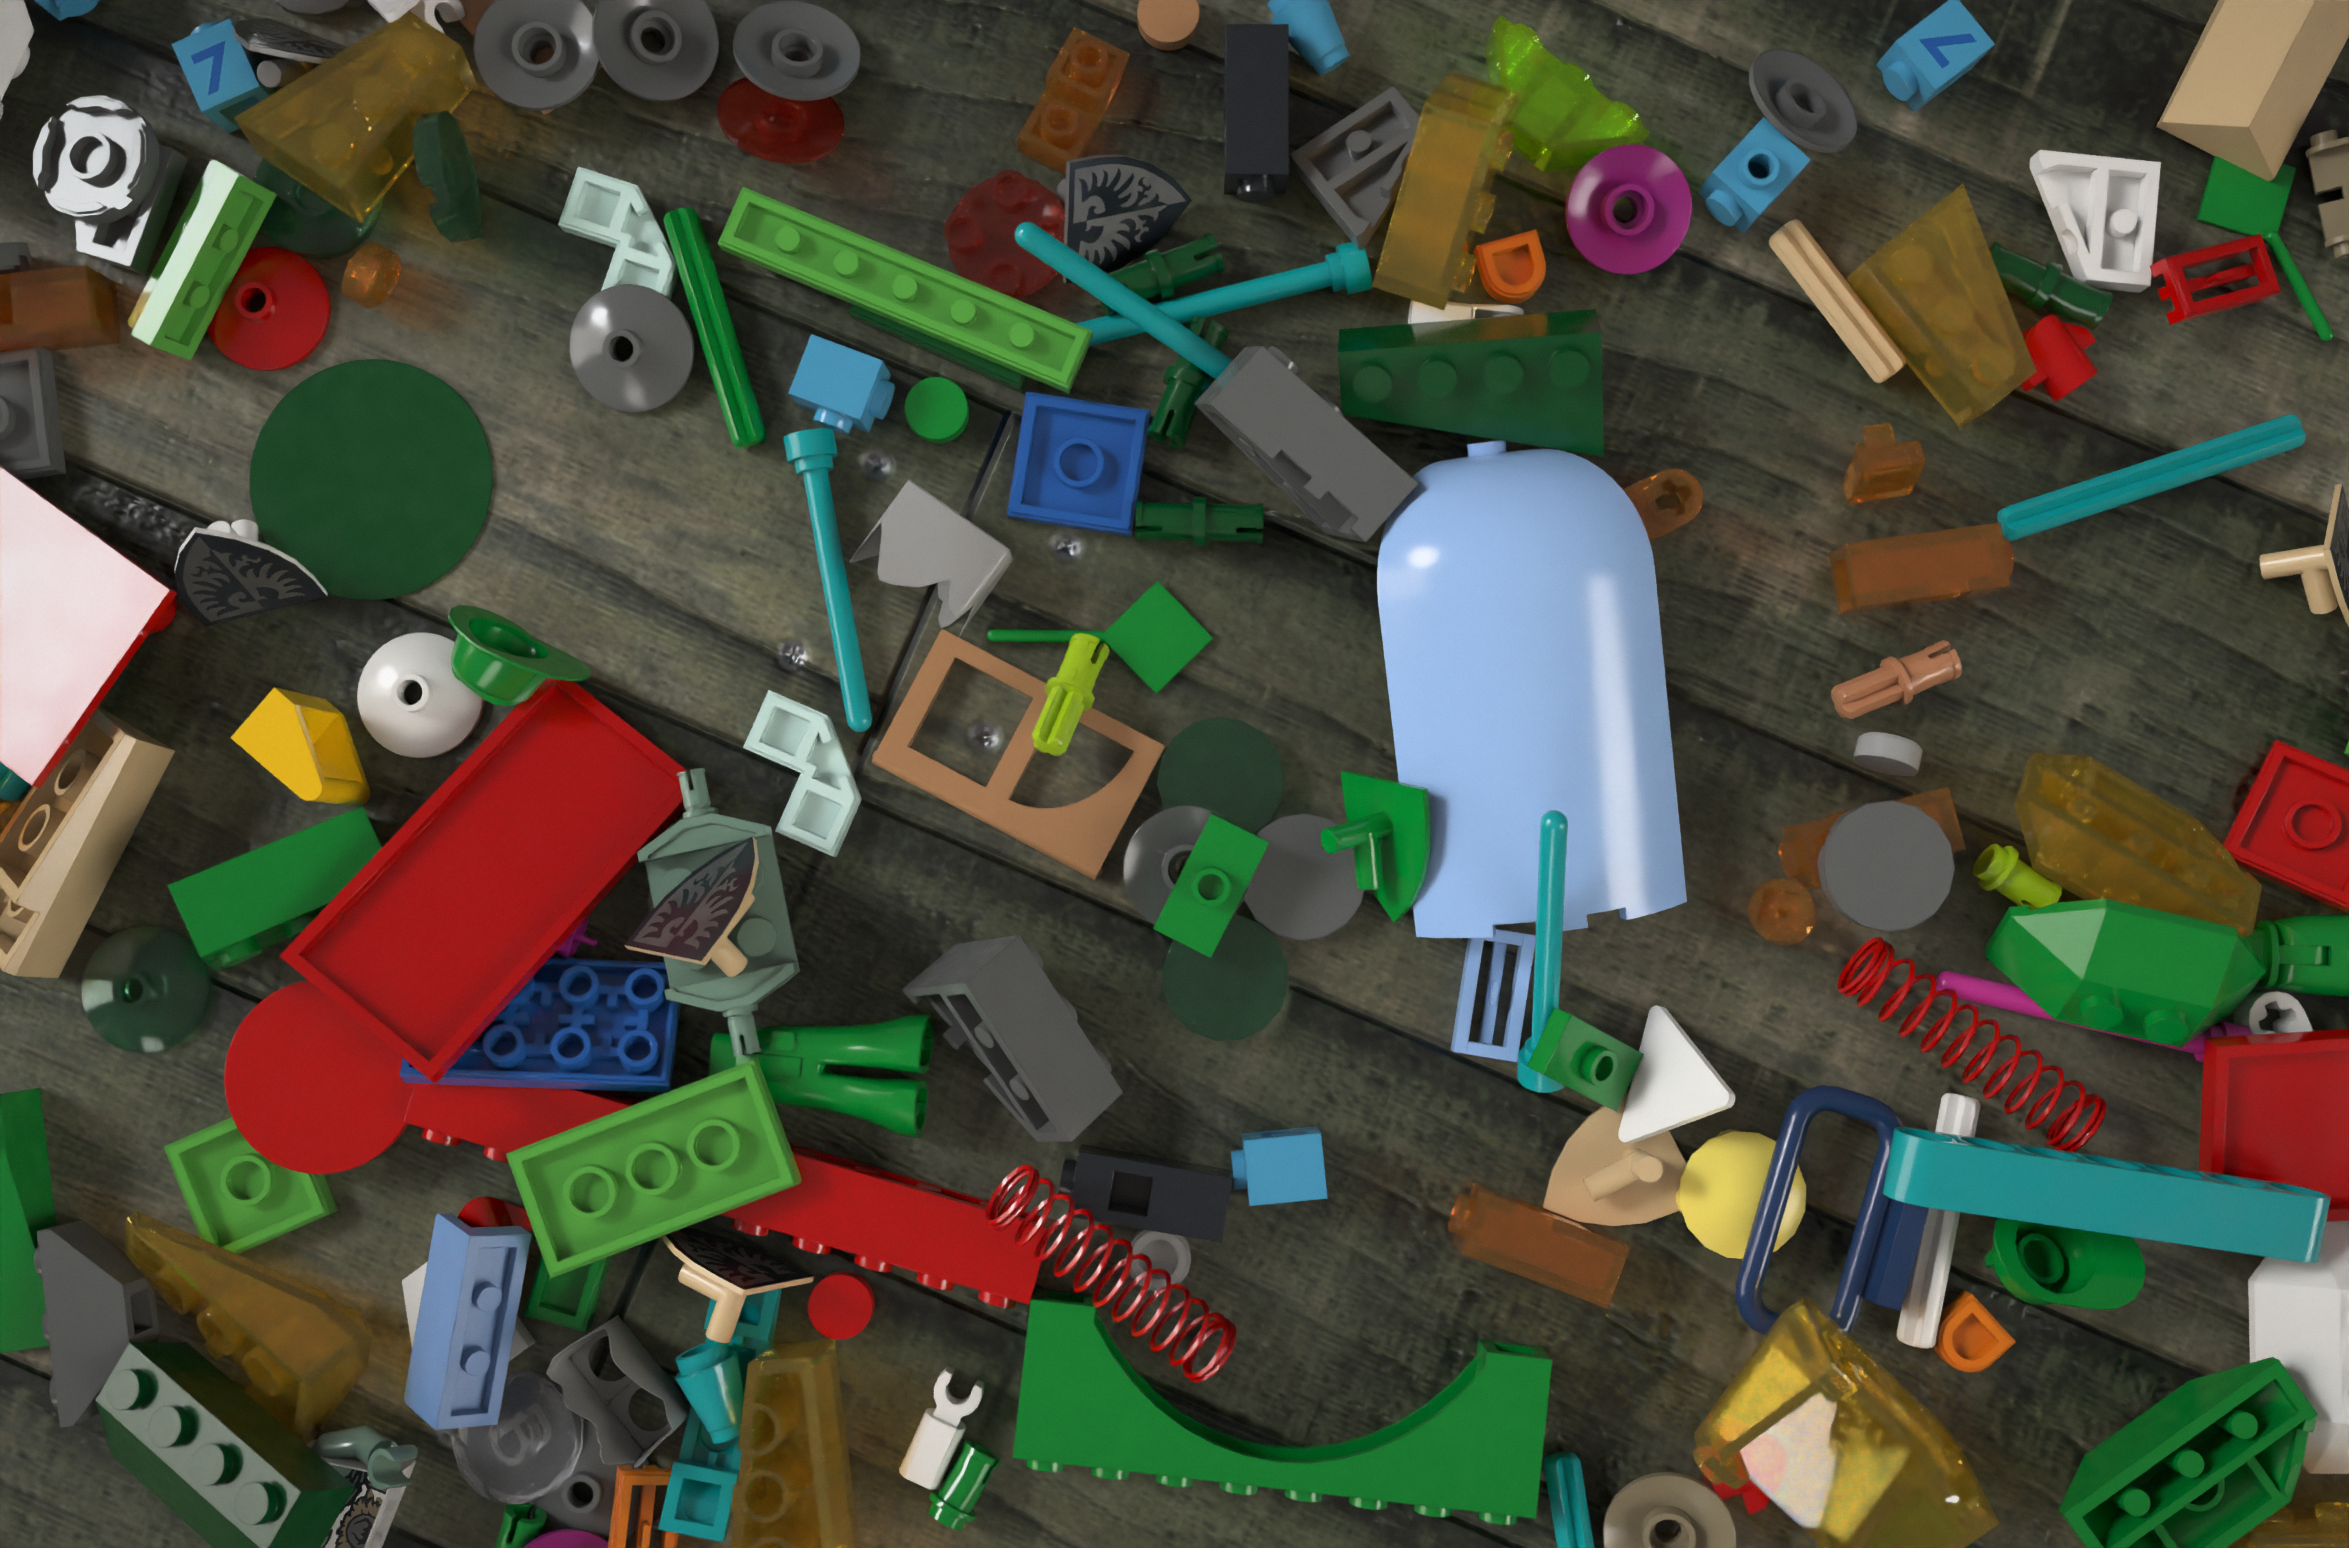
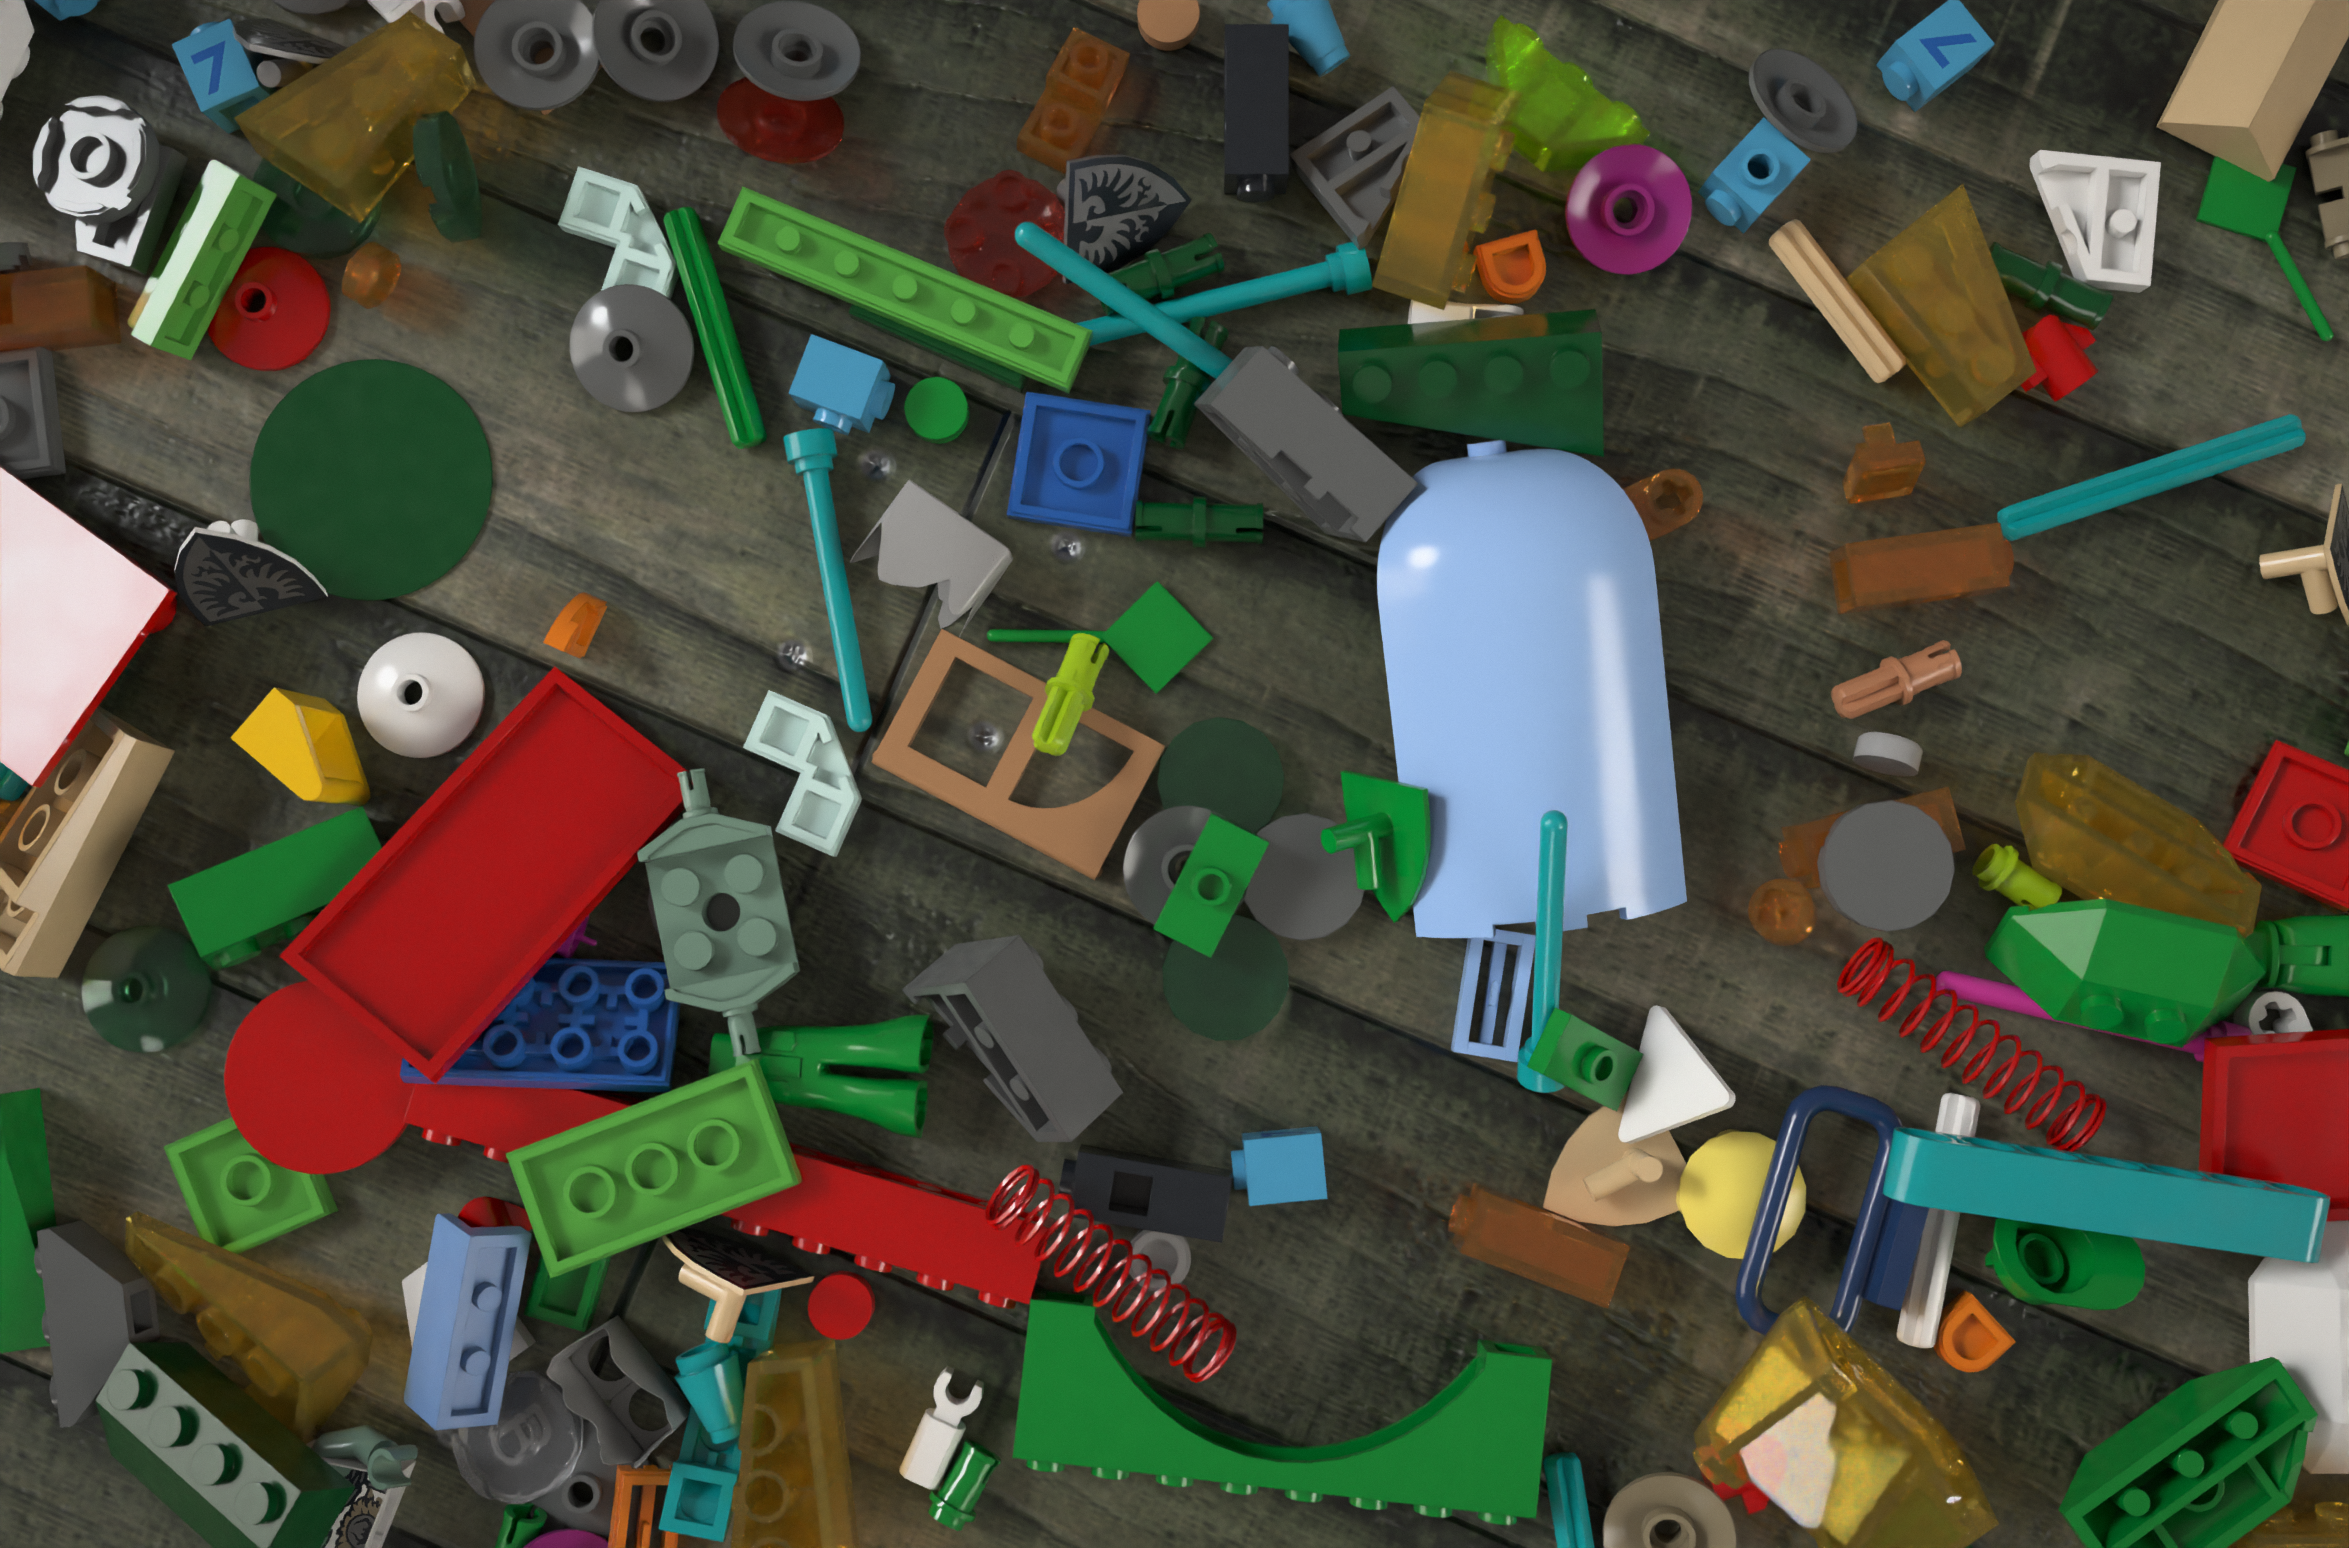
green piece [448,605,591,706] -> none
shield [624,836,759,977] -> none
red tile [2149,234,2281,325] -> none
none -> orange tile [543,592,608,659]

